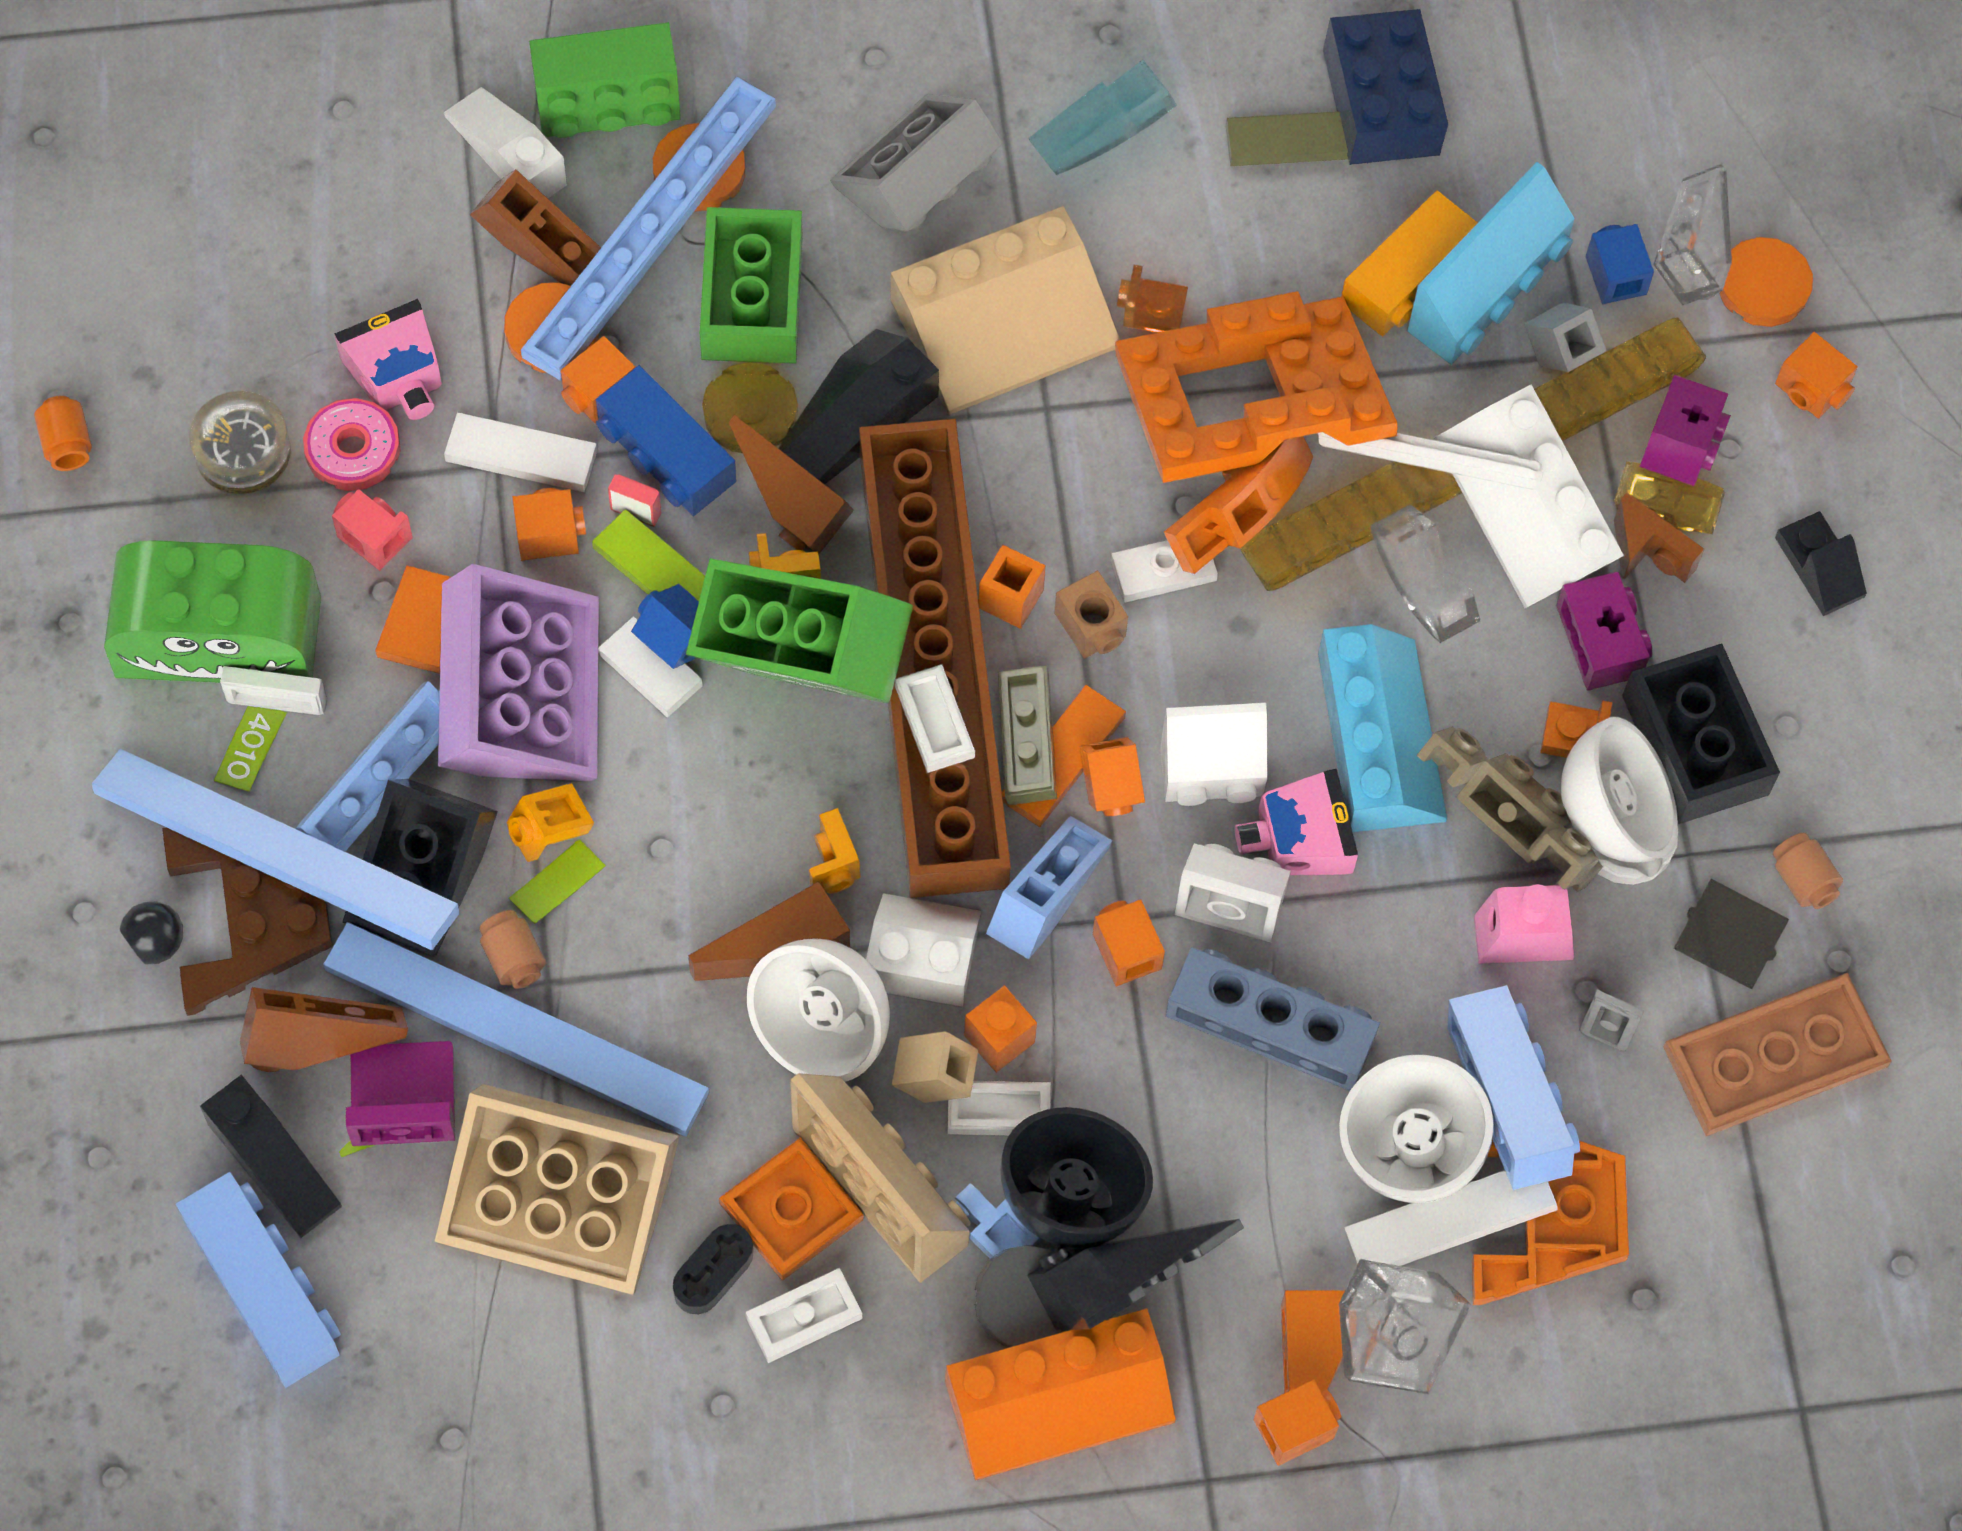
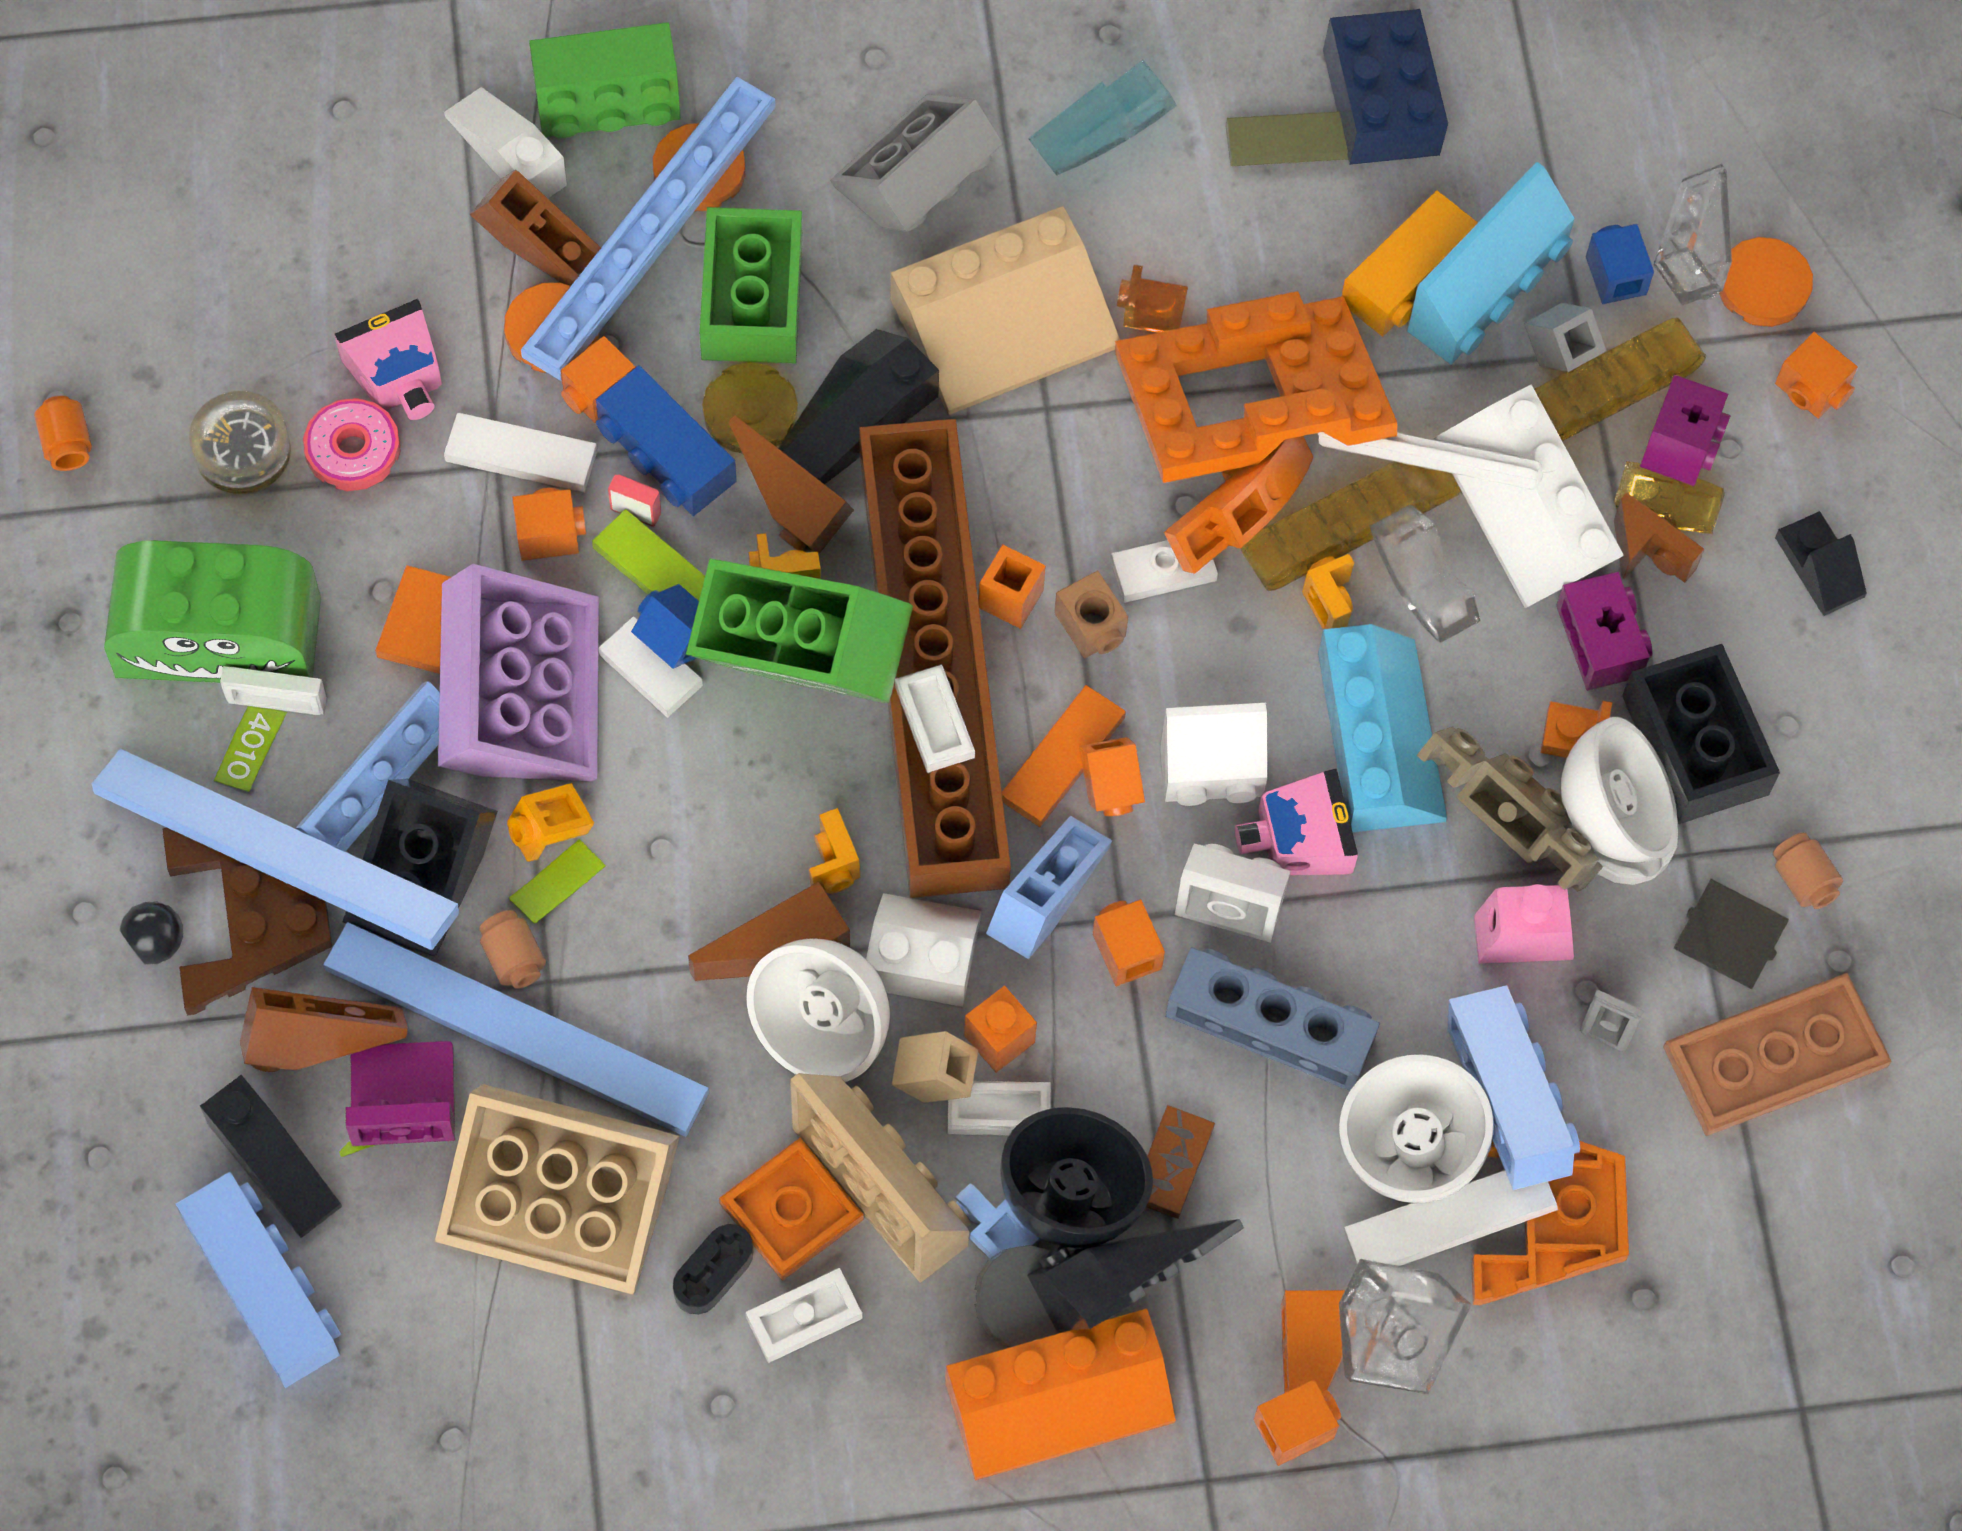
coral brick [332,489,413,571] -> none
tile [998,665,1057,805] -> none
none -> dark orange tile [1146,1105,1215,1219]
none -> light orange bracket [1302,554,1354,629]

